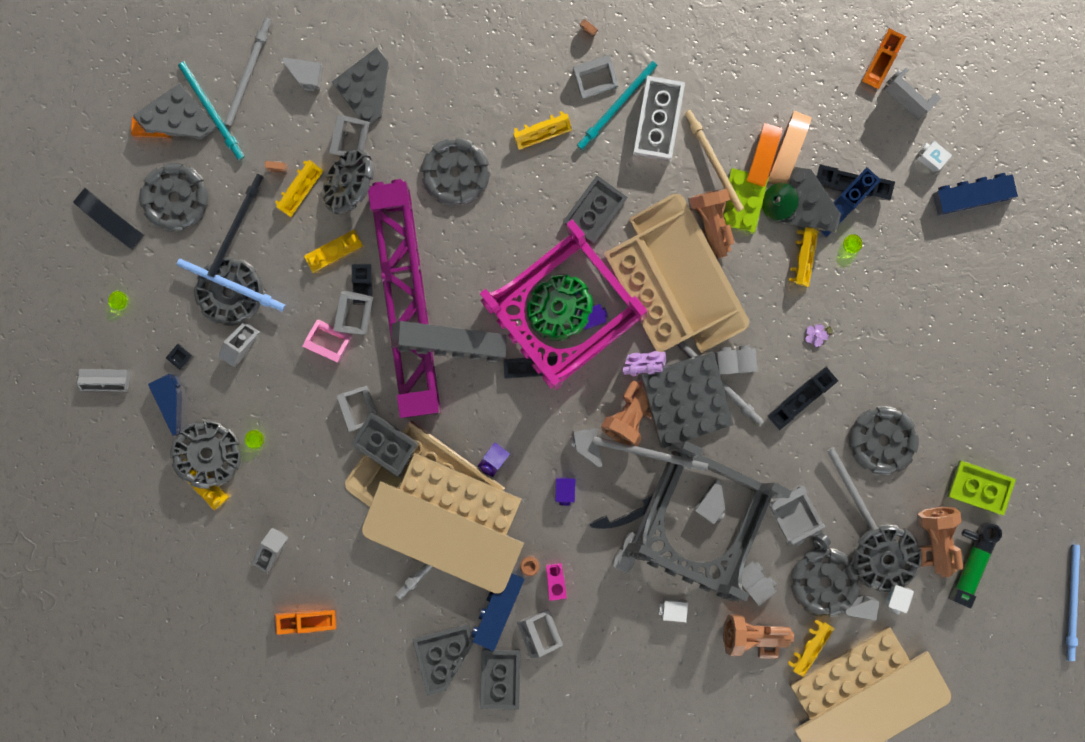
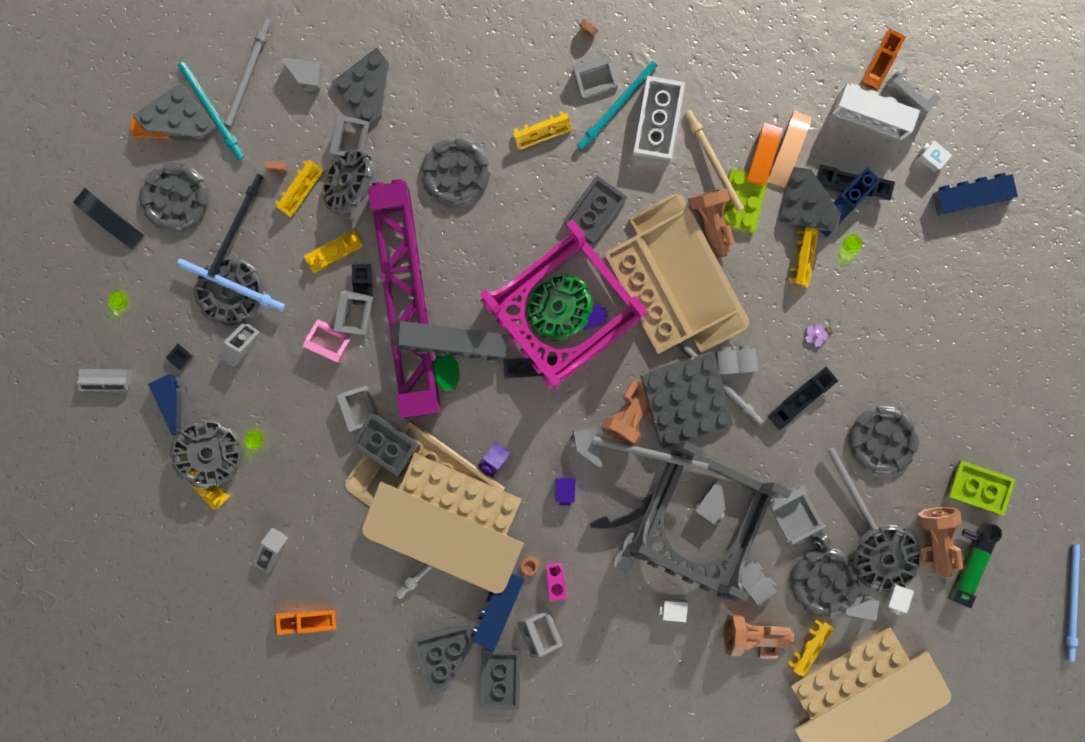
lavender plate [623,351,667,376] -> none
dark green dish [762,183,799,221] -> none
none -> green piece [433,354,460,391]
none -> white brick [831,83,920,140]

